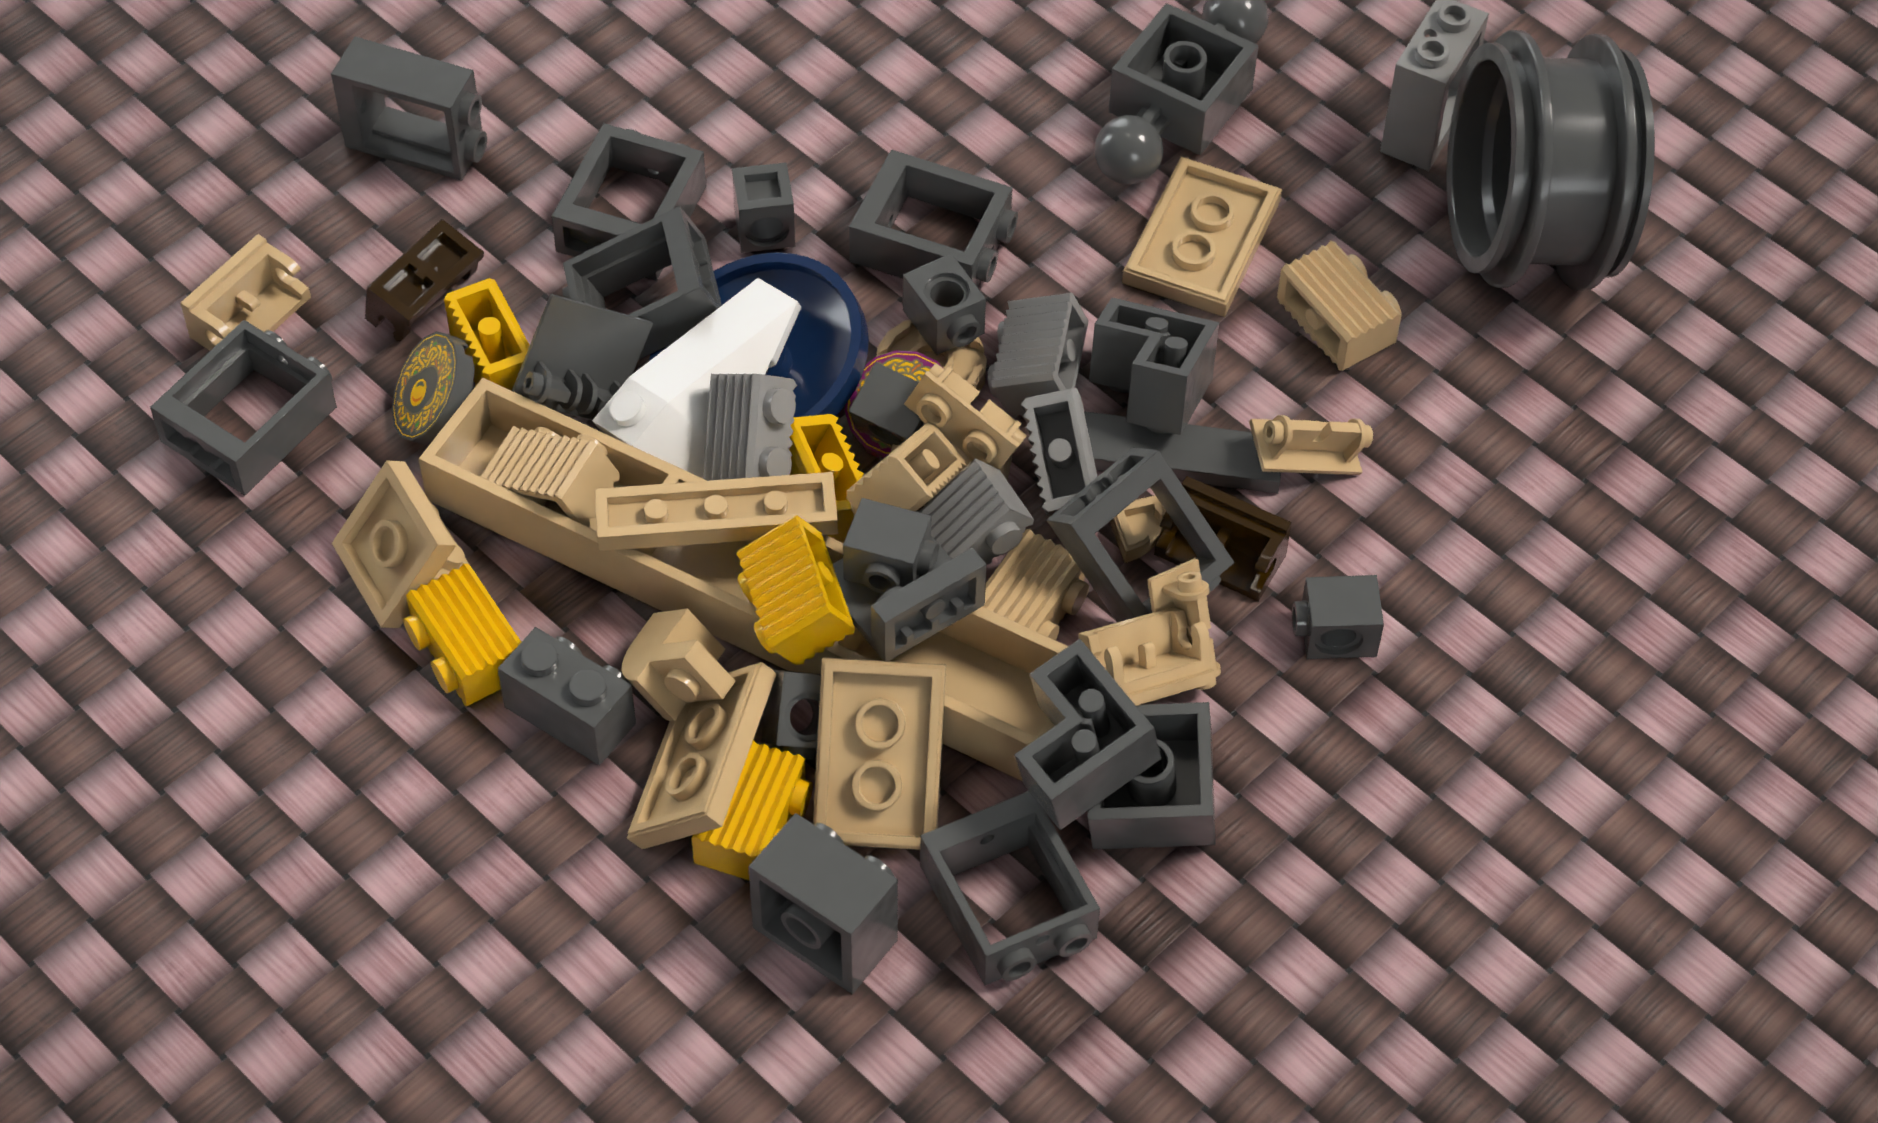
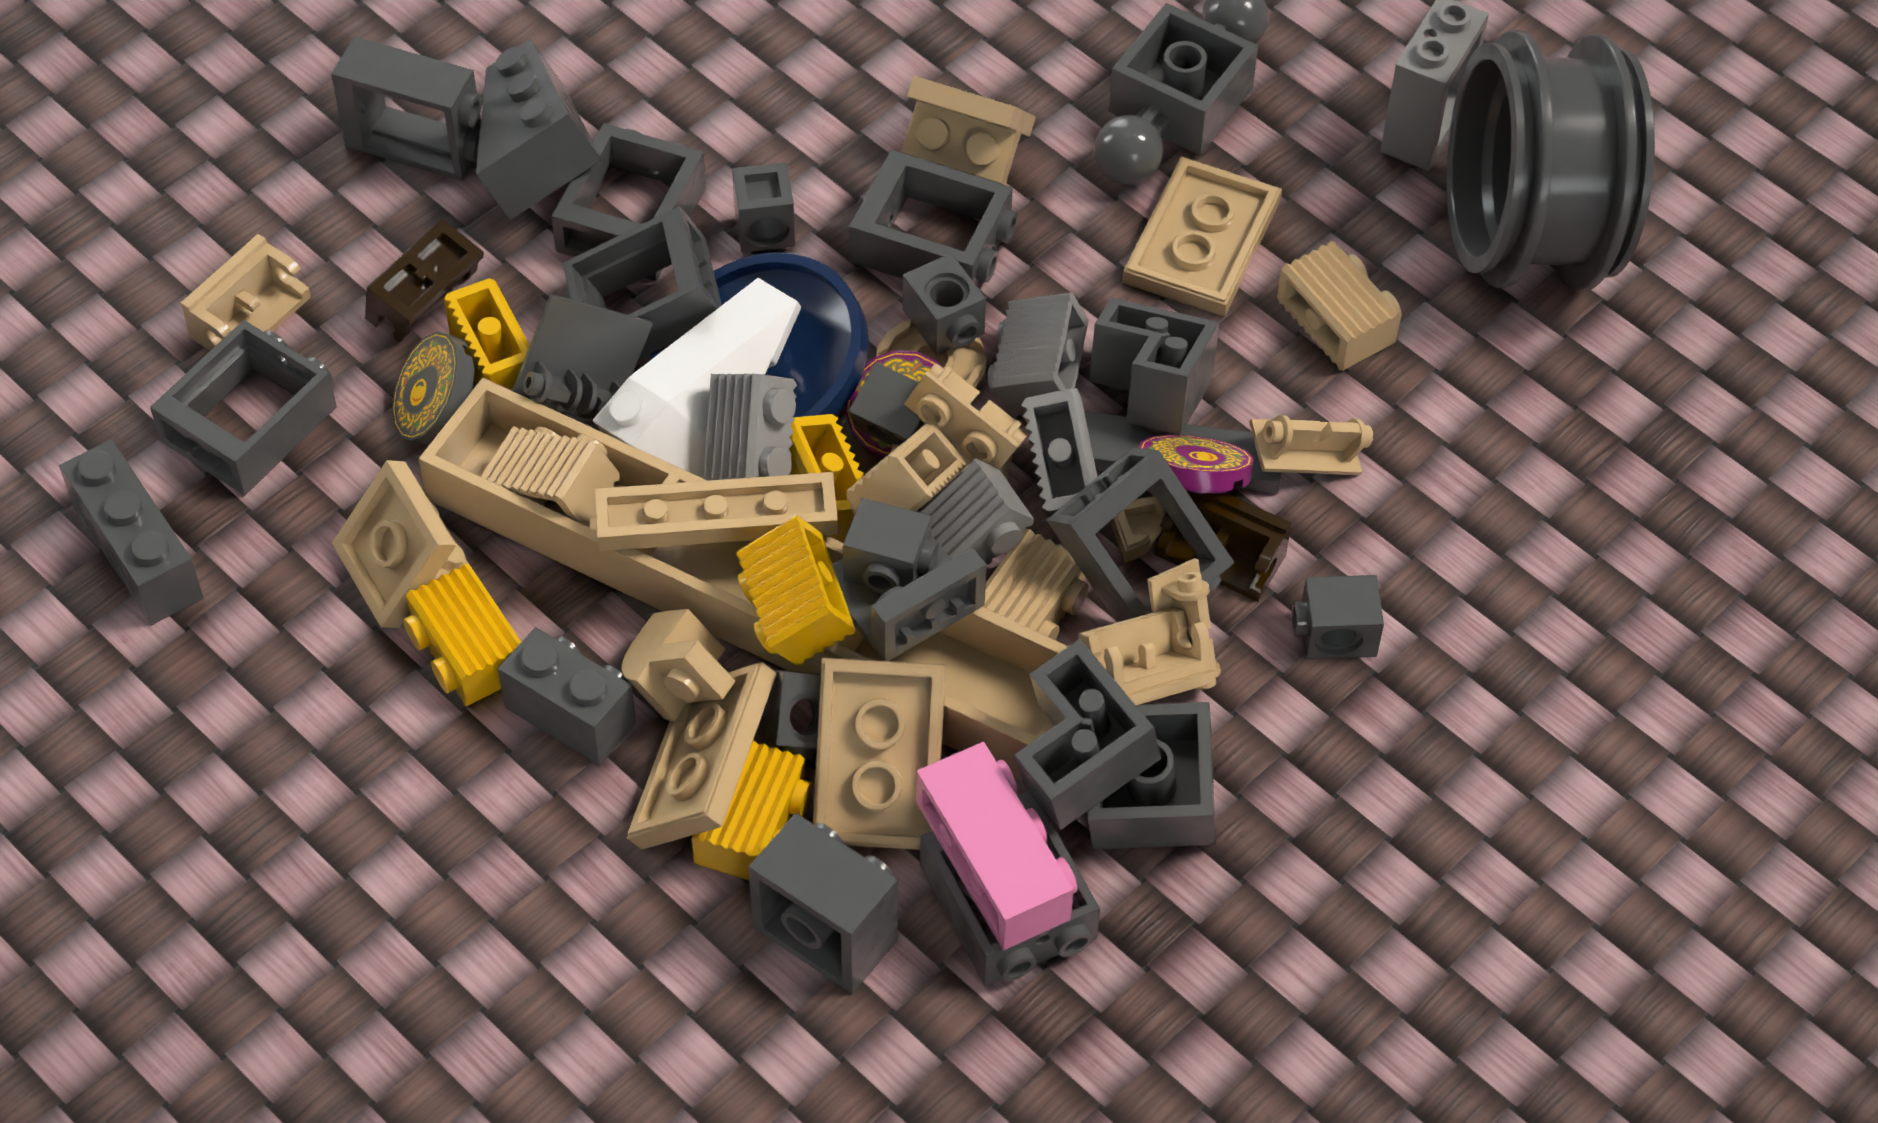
none -> dark grey brick [59,439,204,626]
none -> dark grey wedge [476,39,602,220]
none -> tan bracket [901,76,1036,185]
none -> bright pink brick [916,742,1077,951]
none -> tile [1139,435,1254,493]

